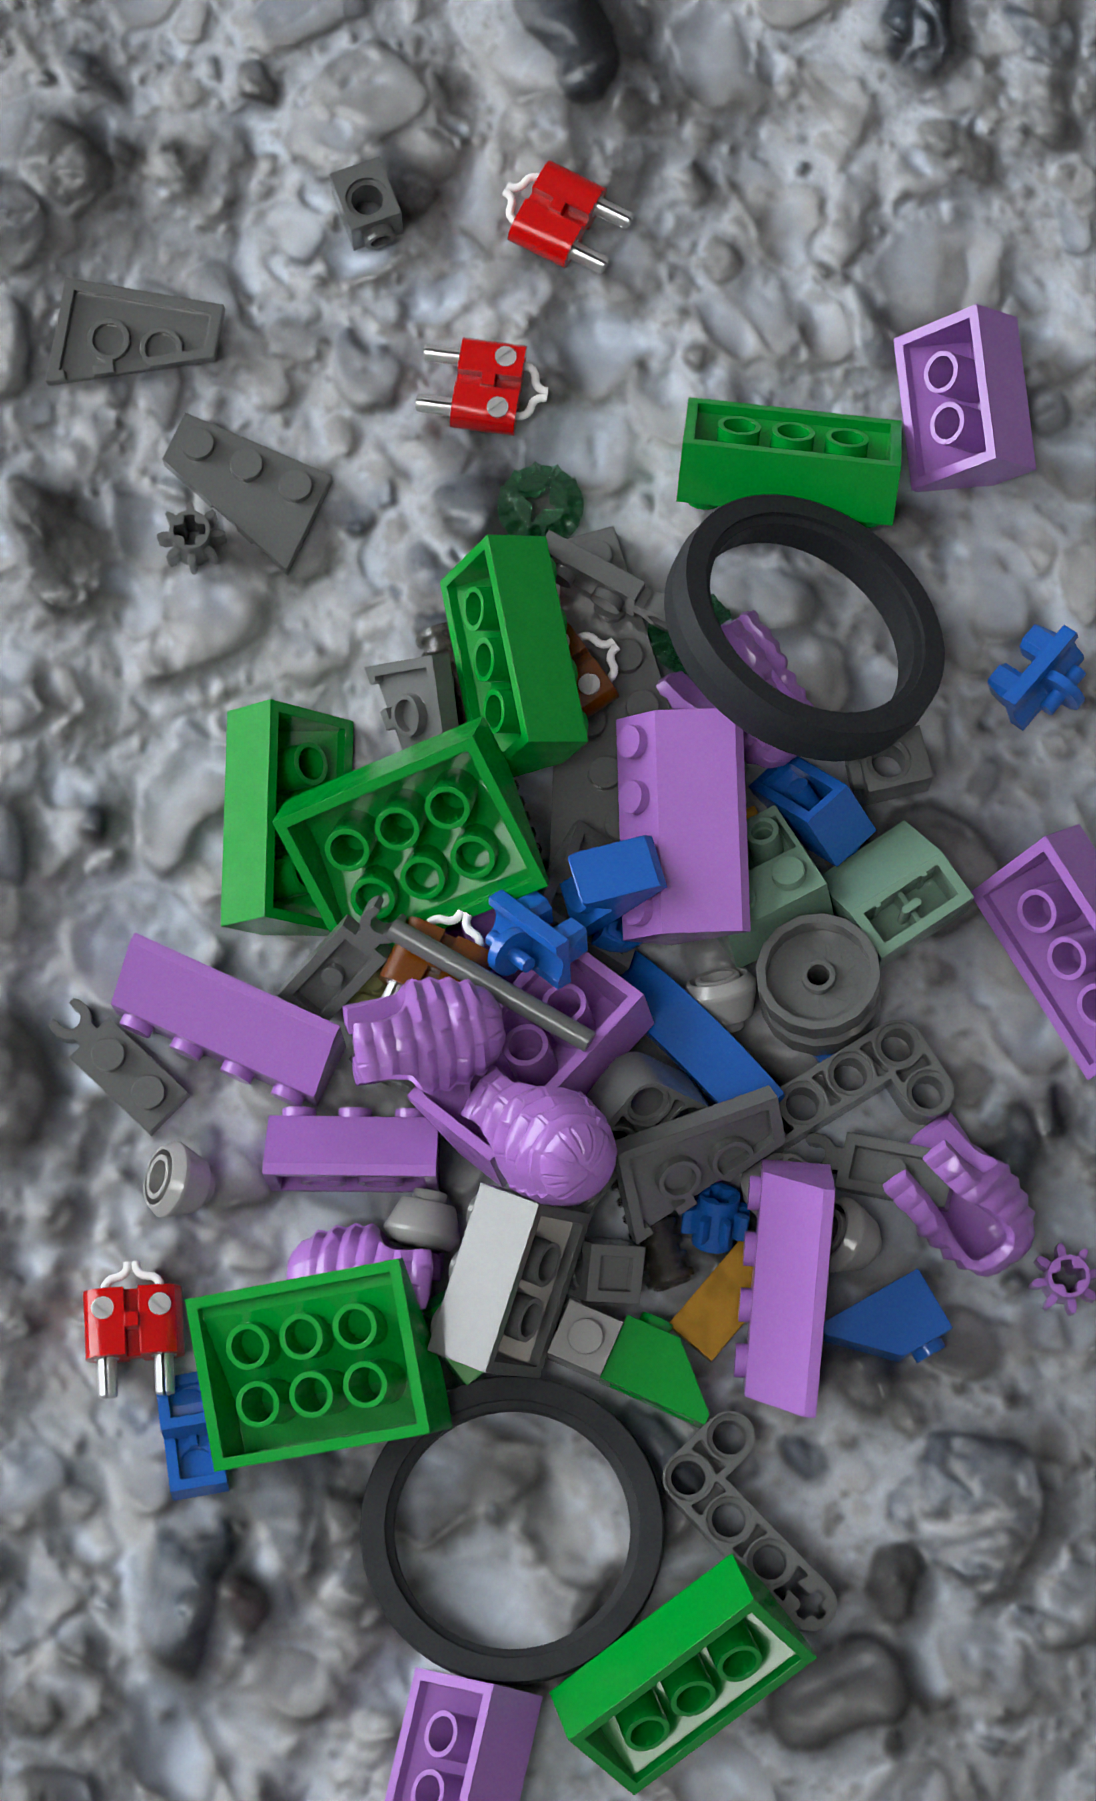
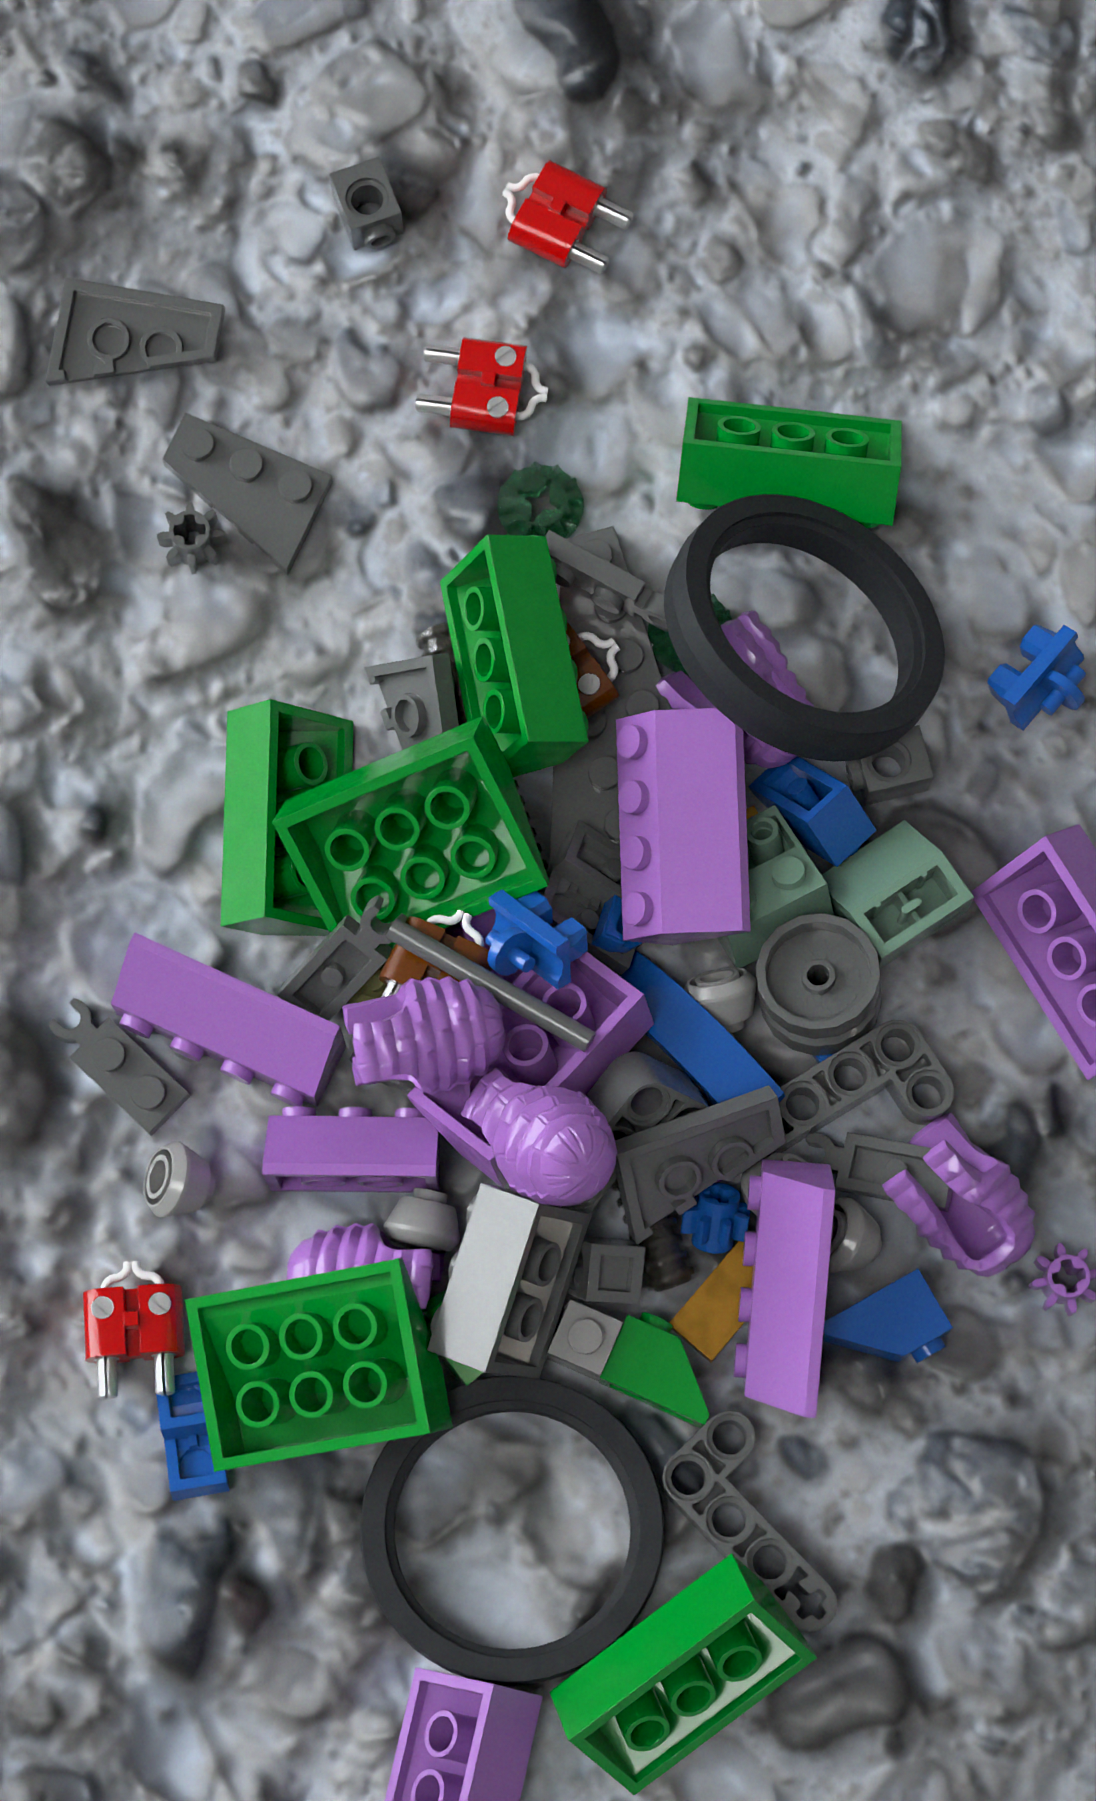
blue slope [560,835,667,936] -> none
medium lavender slope [894,304,1036,492] -> none

